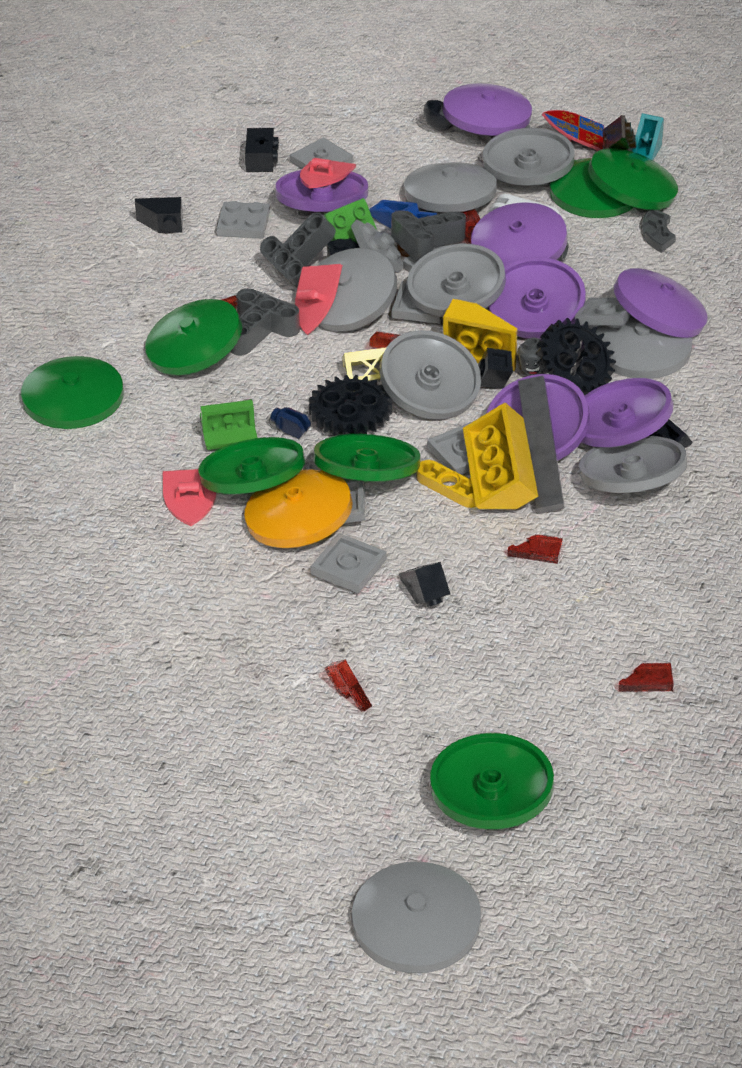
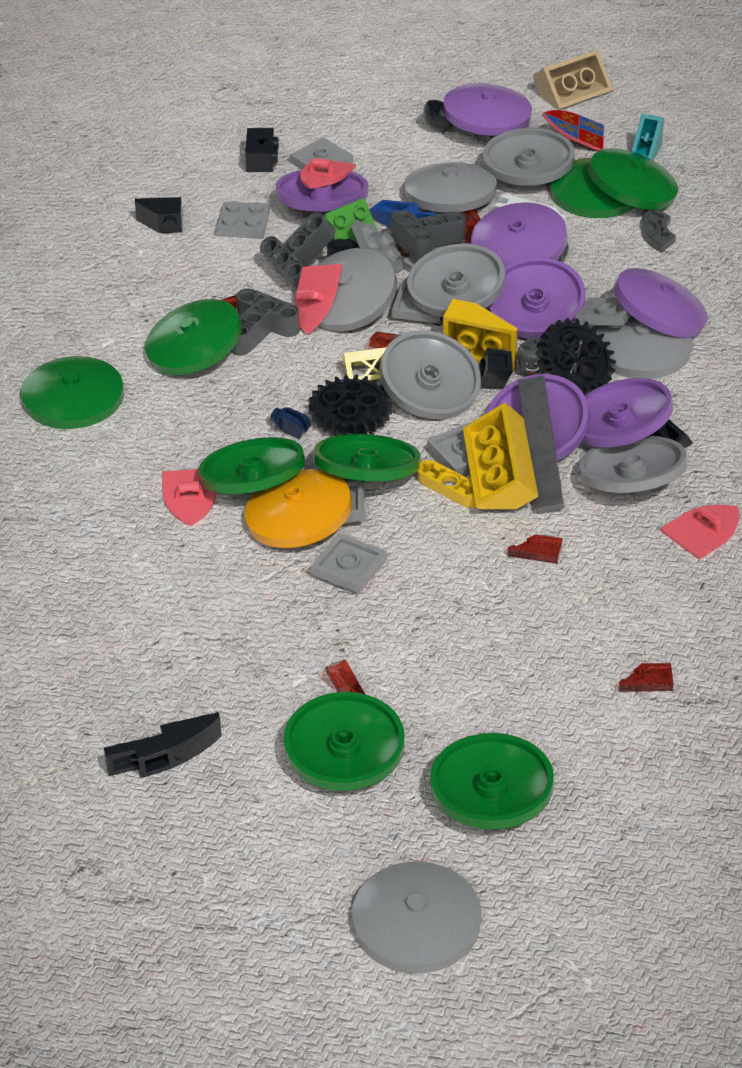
bright green bracket [200,400,258,450] -> none
black slope [399,562,451,607] -> none
dark brown slope [603,115,637,151] -> none
none -> black slope [103,712,222,778]
none -> green dish [284,692,405,791]
none -> tan slope [533,49,614,110]
none -> coral shield [660,505,739,560]

